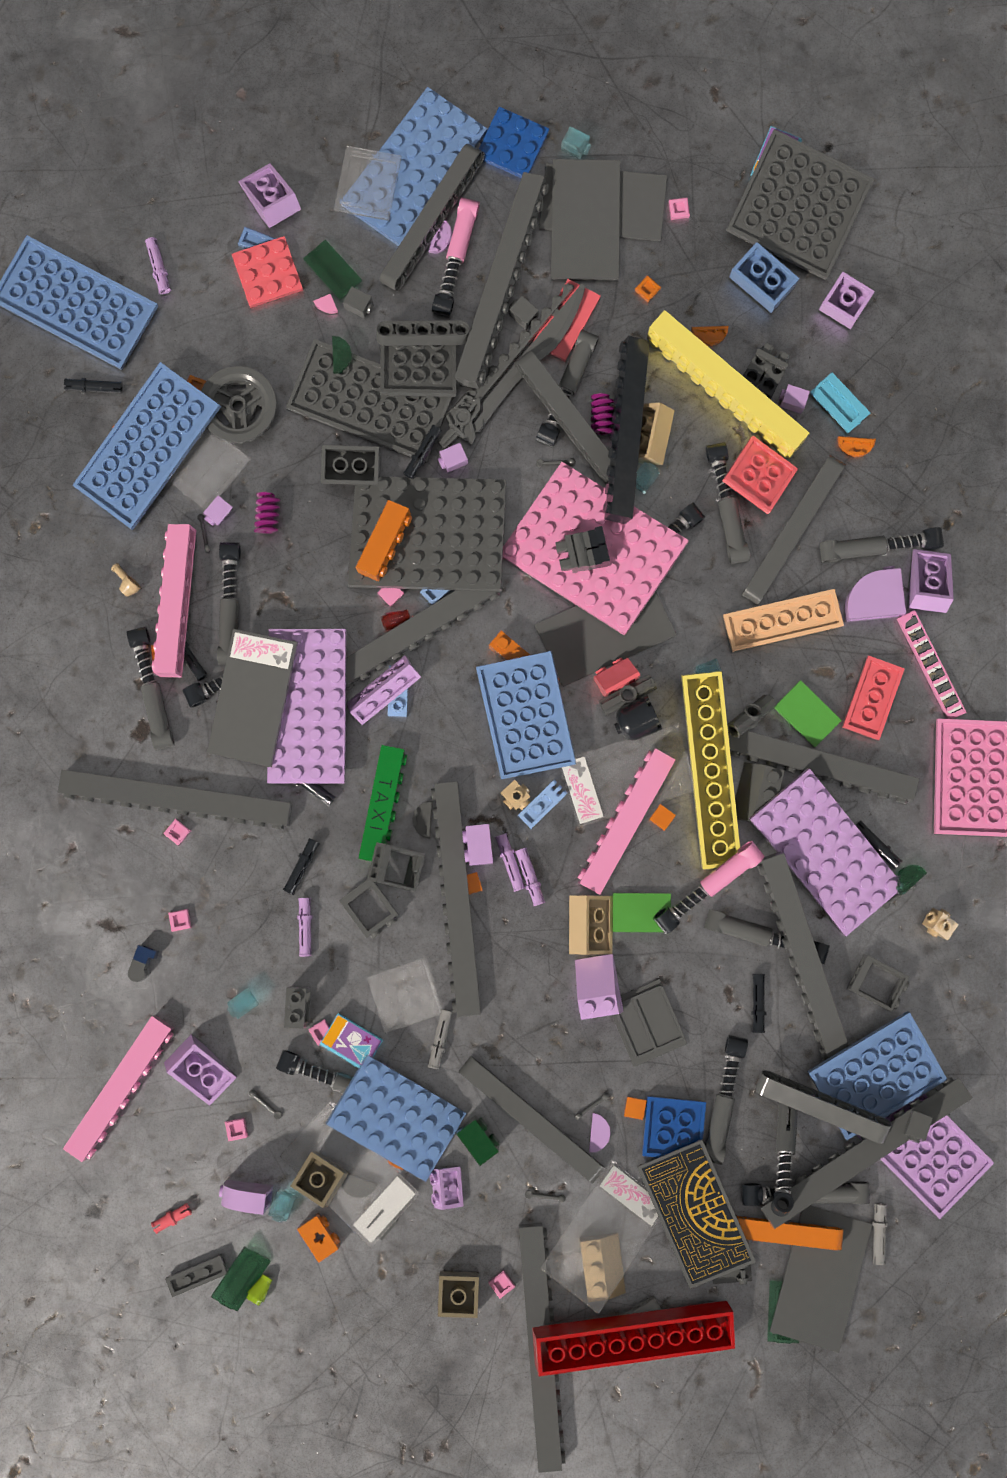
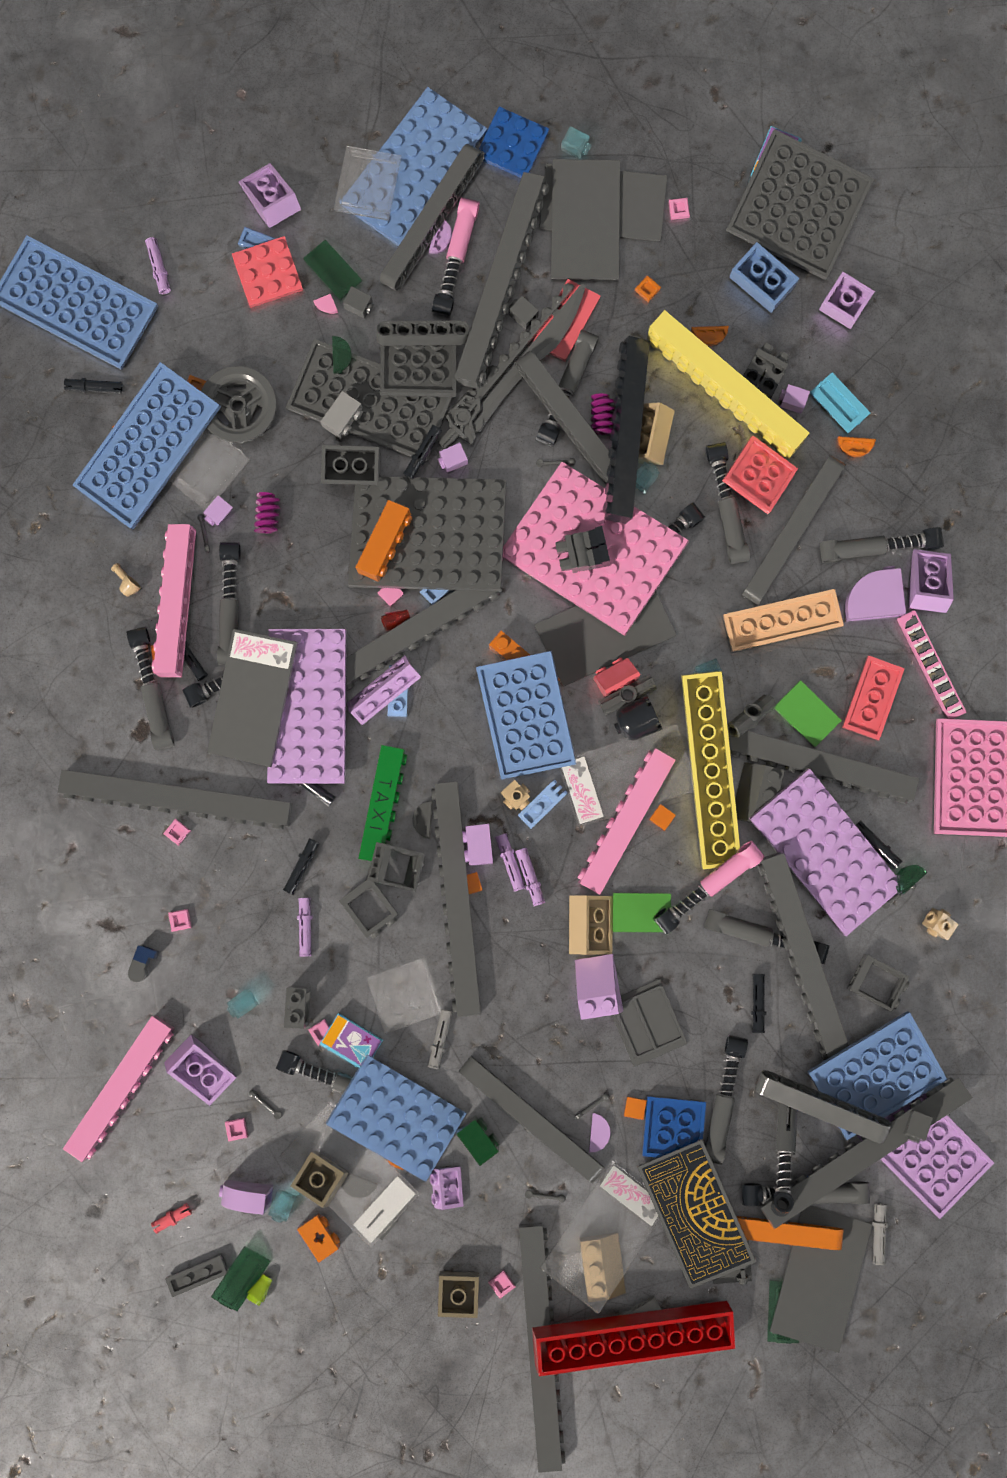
none -> light grey brick [320,391,363,439]

